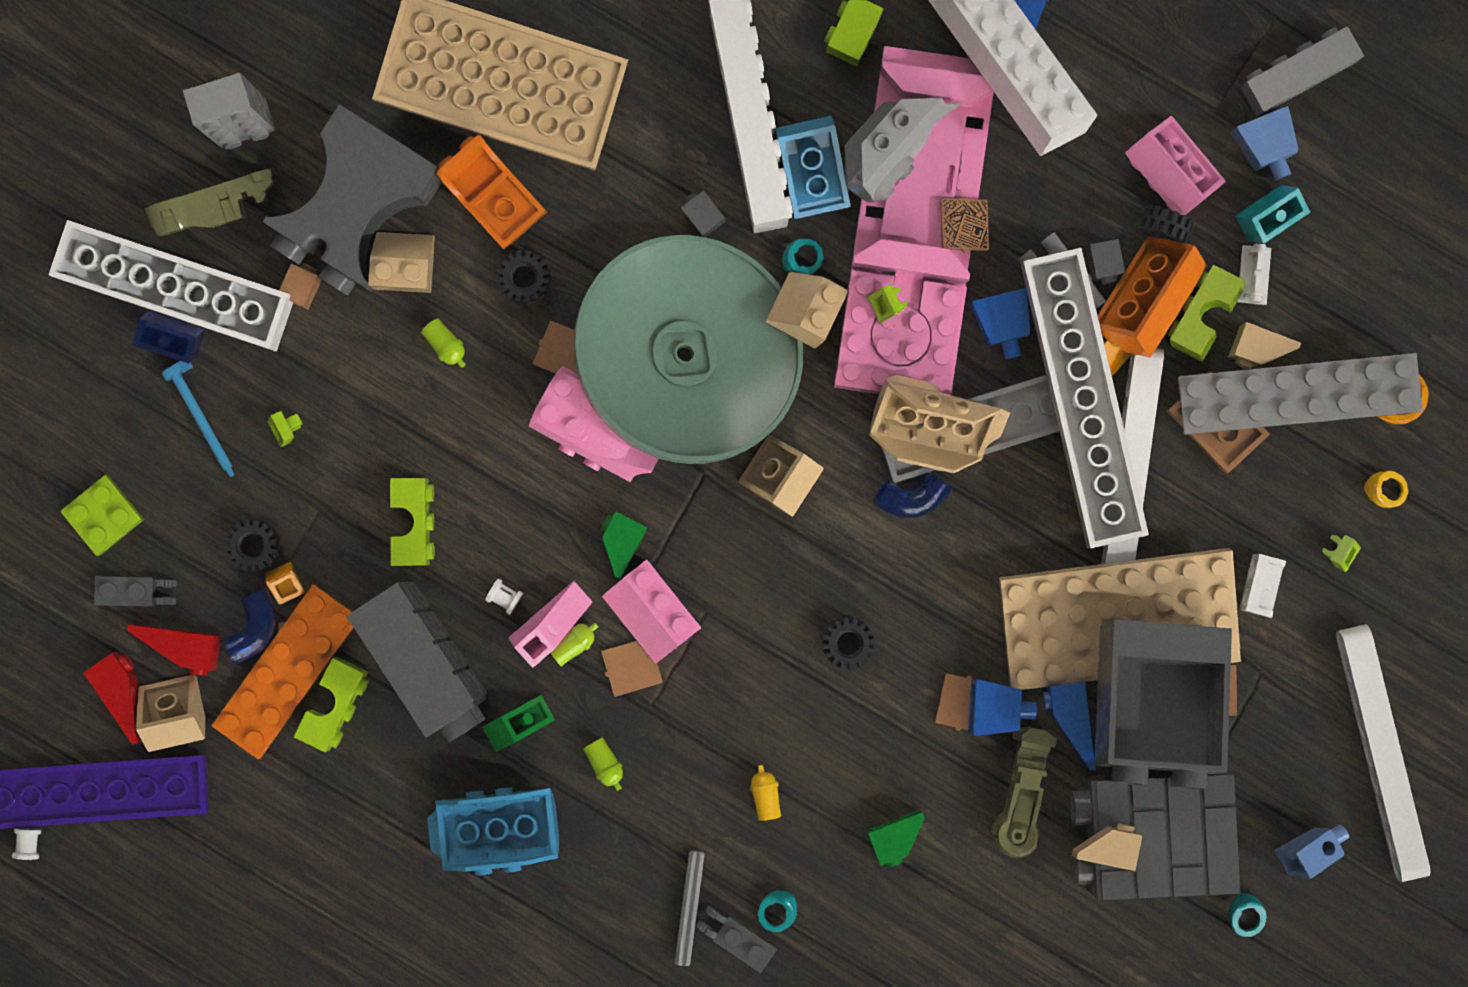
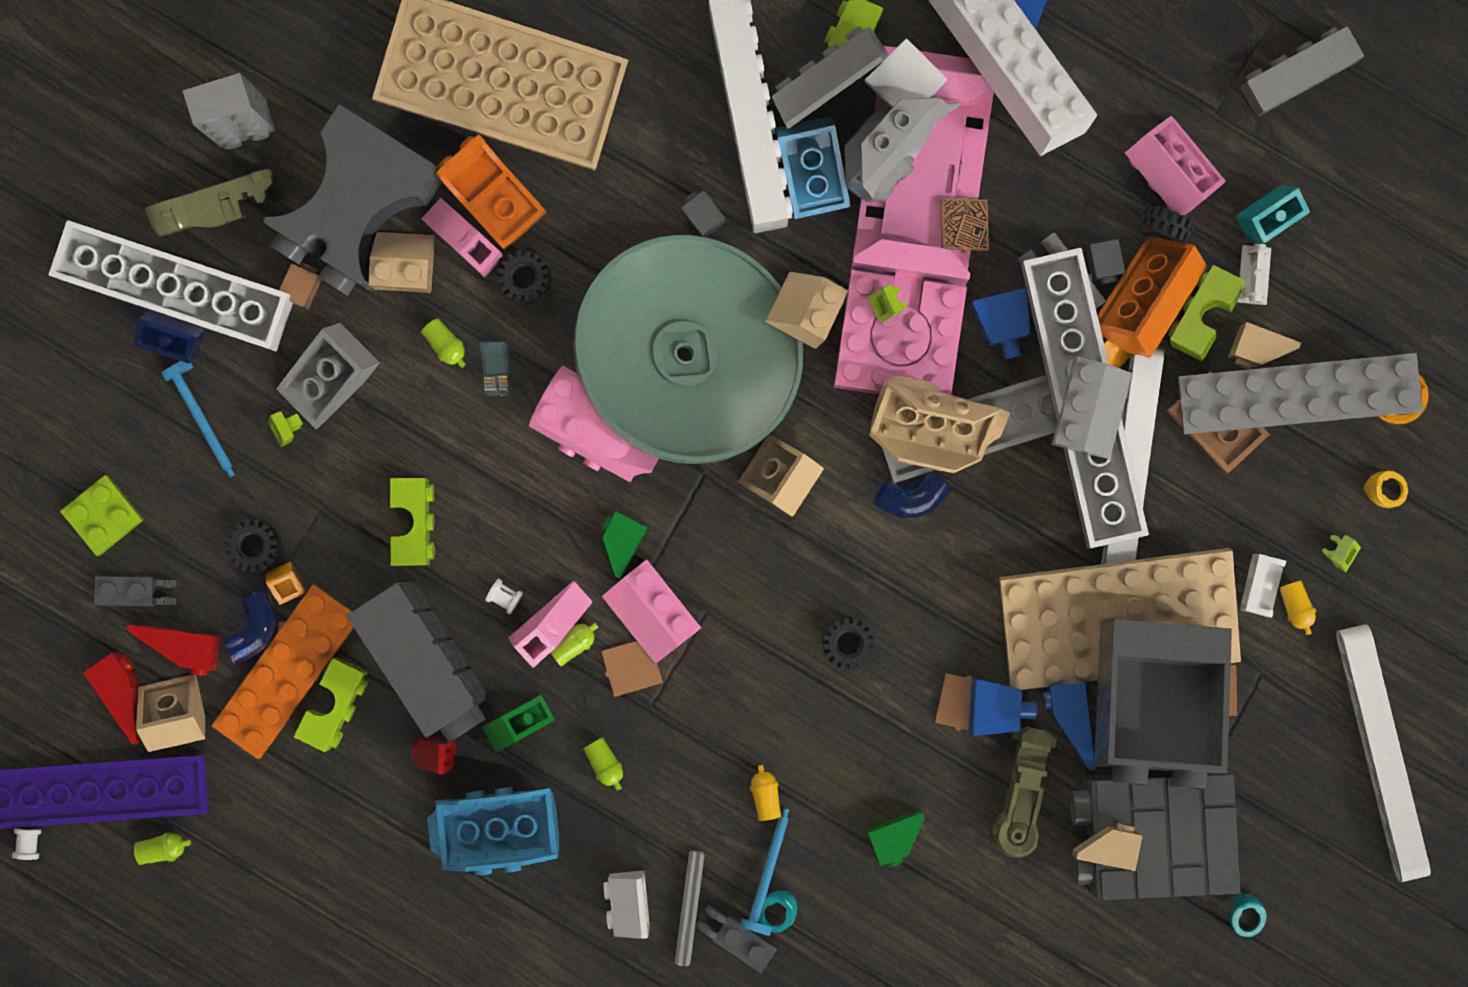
medium nougat piece [533,320,577,374] -> none
teal piece [782,239,824,275] -> none
medium blue torso [1231,106,1298,181] -> none
medium blue torso [1274,824,1350,879] -> none
none -> lime piece [134,832,191,865]
none -> light grey slope [276,323,380,429]
none -> red slope [412,736,456,774]
none -> bright pink slope [421,198,504,278]
none -> clear light blue leg [480,341,510,397]
none -> white slope [604,870,650,939]
none -> dark azure piece [739,808,789,936]
none -> light grey slope [772,26,889,129]
none -> white tile [865,38,948,109]
none -> light grey slope [1052,356,1132,460]
none -> yellow piece [1279,580,1316,635]

